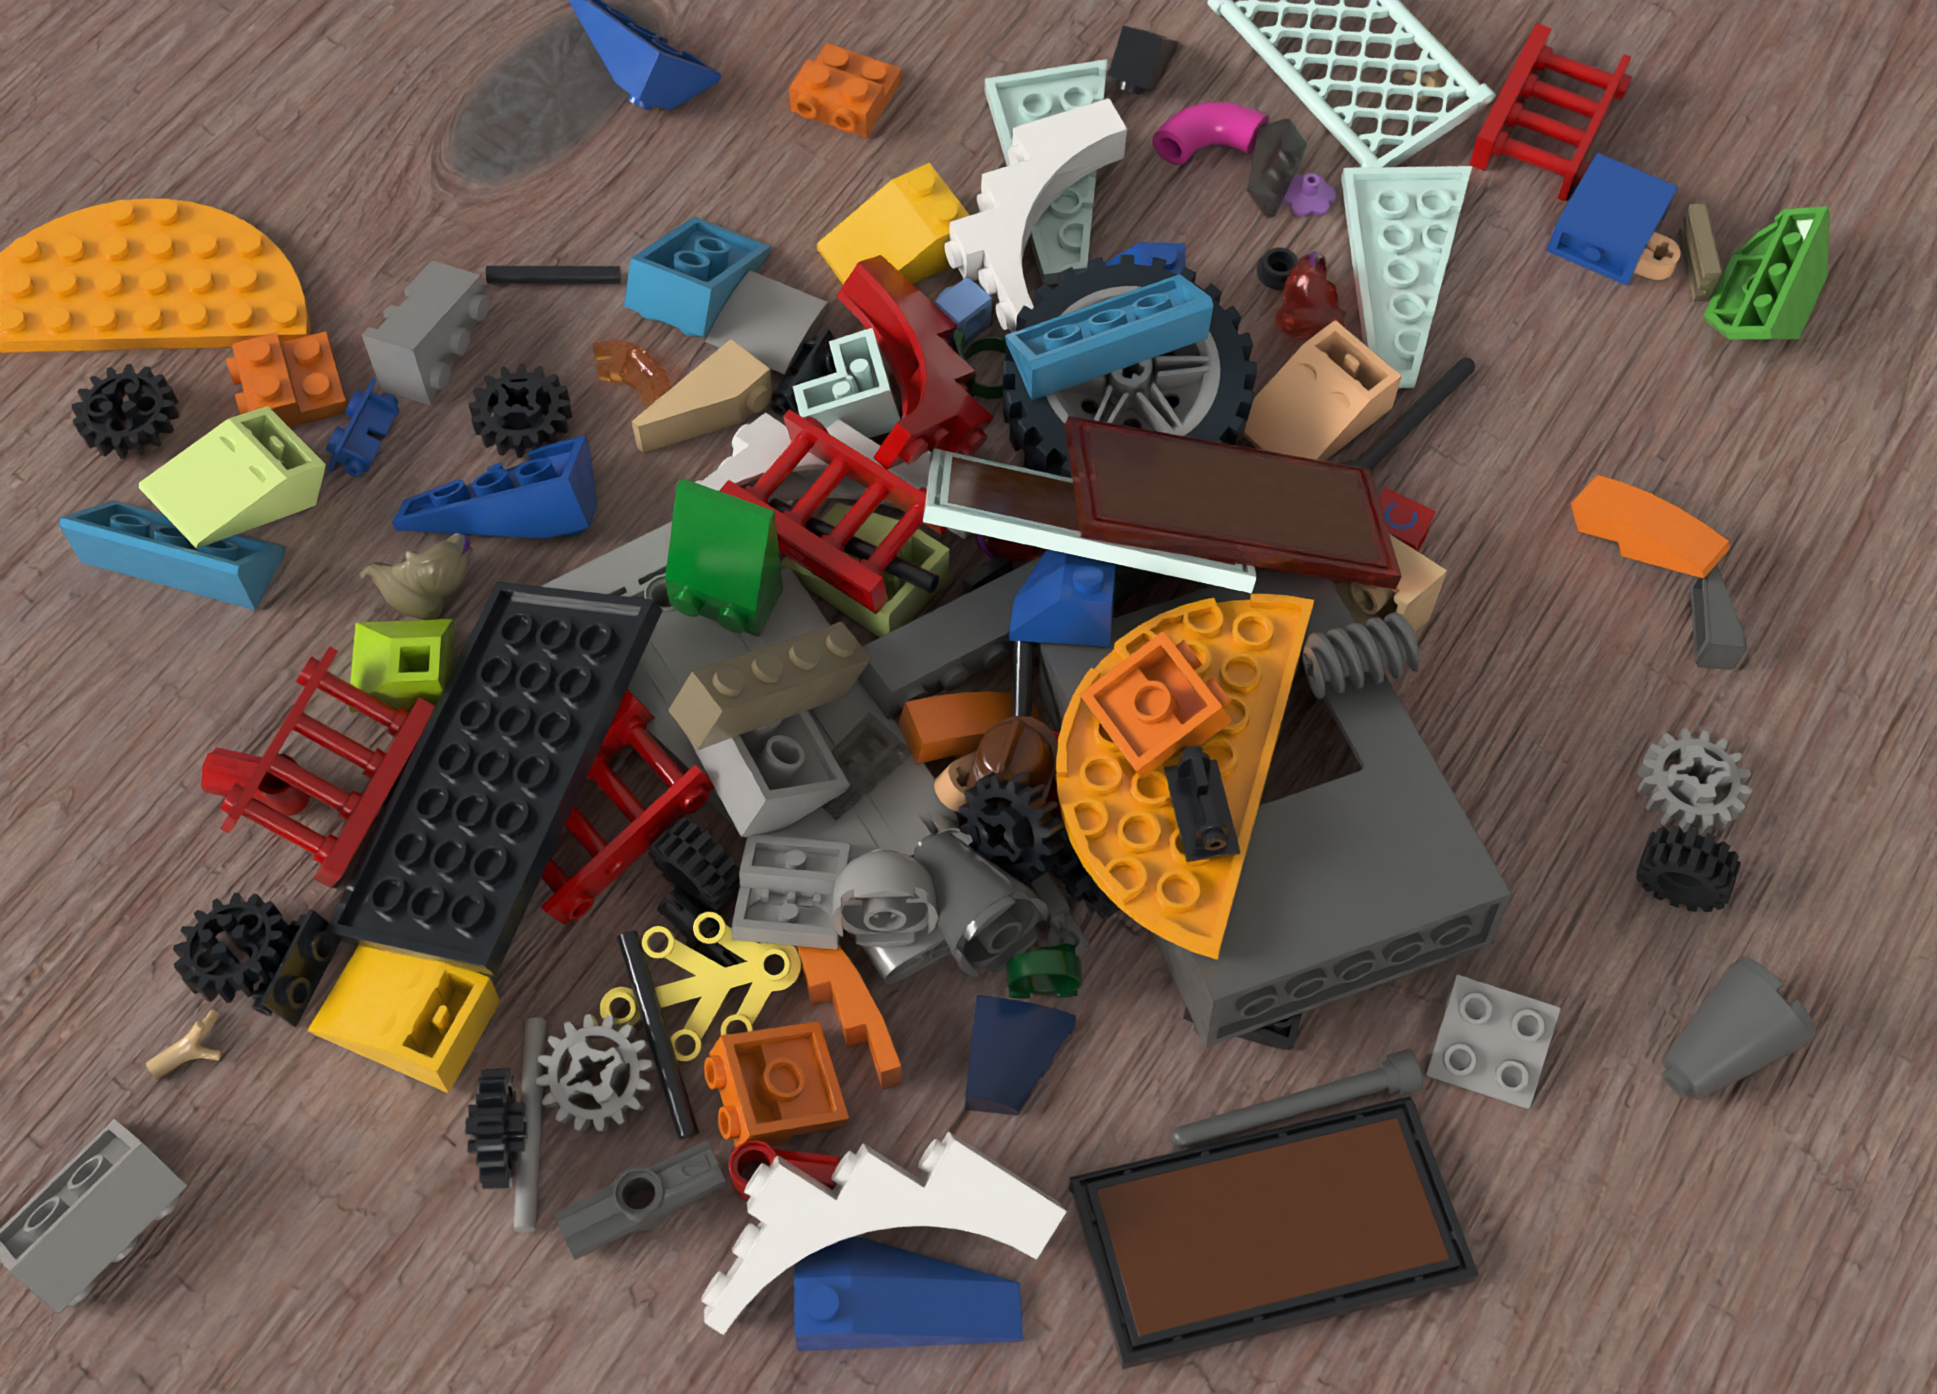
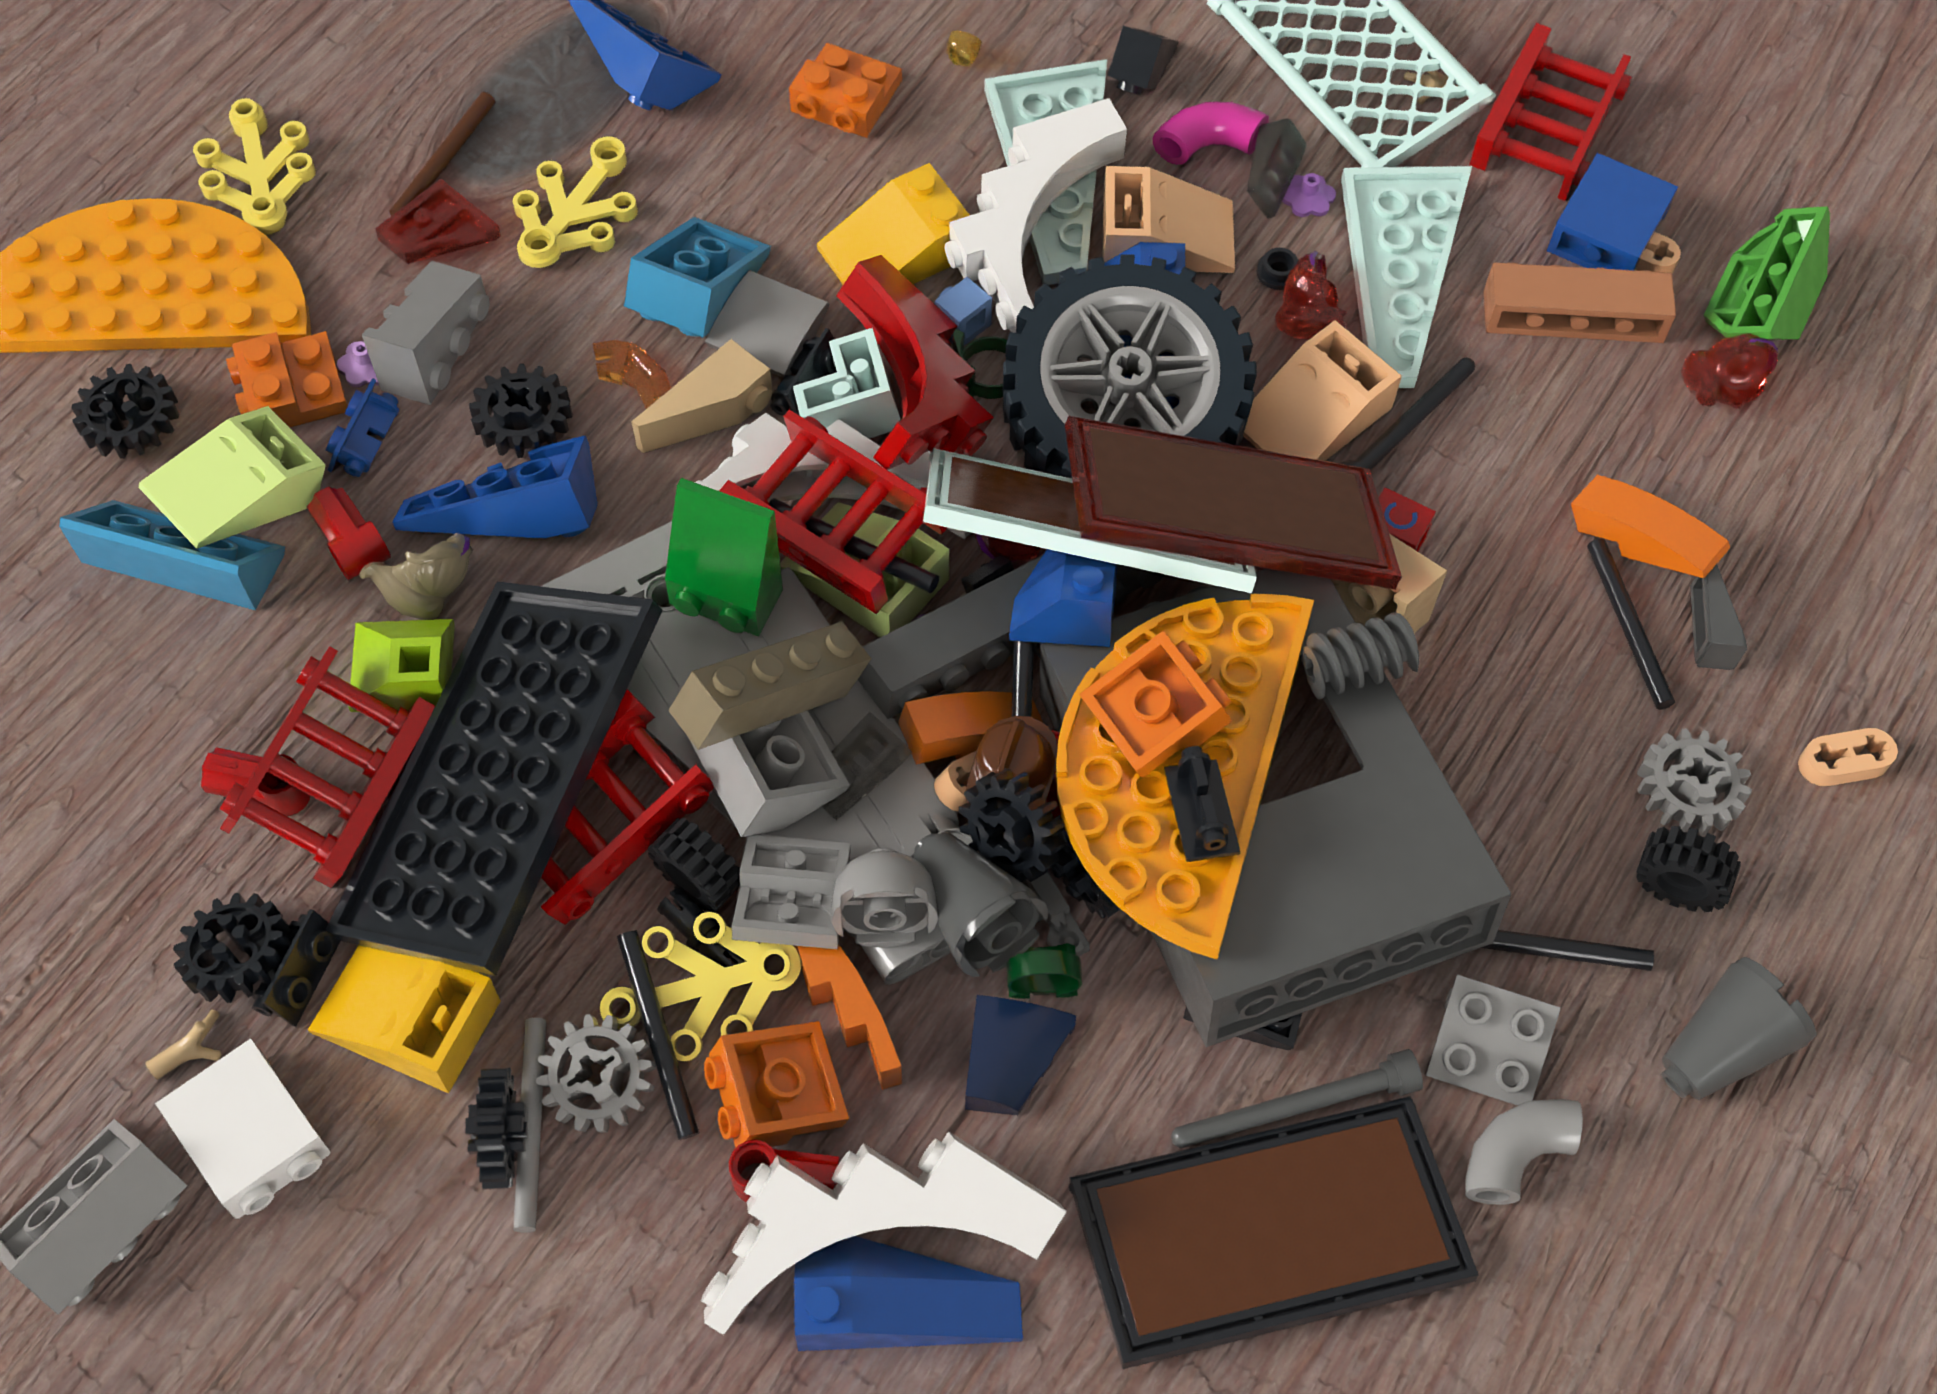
black bar [486,266,621,284] -> none
dark grey piece [554,1140,727,1260] -> none
dark azure slope [1005,274,1213,401] -> none
dark tan tile [1678,204,1723,301] -> none
none -> white panel [155,1039,330,1219]
none -> light yellow plant [193,98,316,235]
none -> red piece [306,486,391,580]
none -> lavender plant [337,341,379,387]
none -> clear red wing [375,179,501,264]
none -> reddish brown bar [389,92,496,222]
none -> light yellow plant [513,136,638,268]
none -> clear yellow hinge [946,31,982,66]
none -> light nougat slope [1103,166,1235,273]
none -> light grey cylinder [1465,1099,1582,1205]
none -> black bar [1481,930,1654,971]
none -> nougat brick [1483,262,1676,343]
none -> black bar [1587,538,1675,710]
none -> clear red hair [1681,333,1778,409]
none -> light nougat beam [1798,728,1898,786]

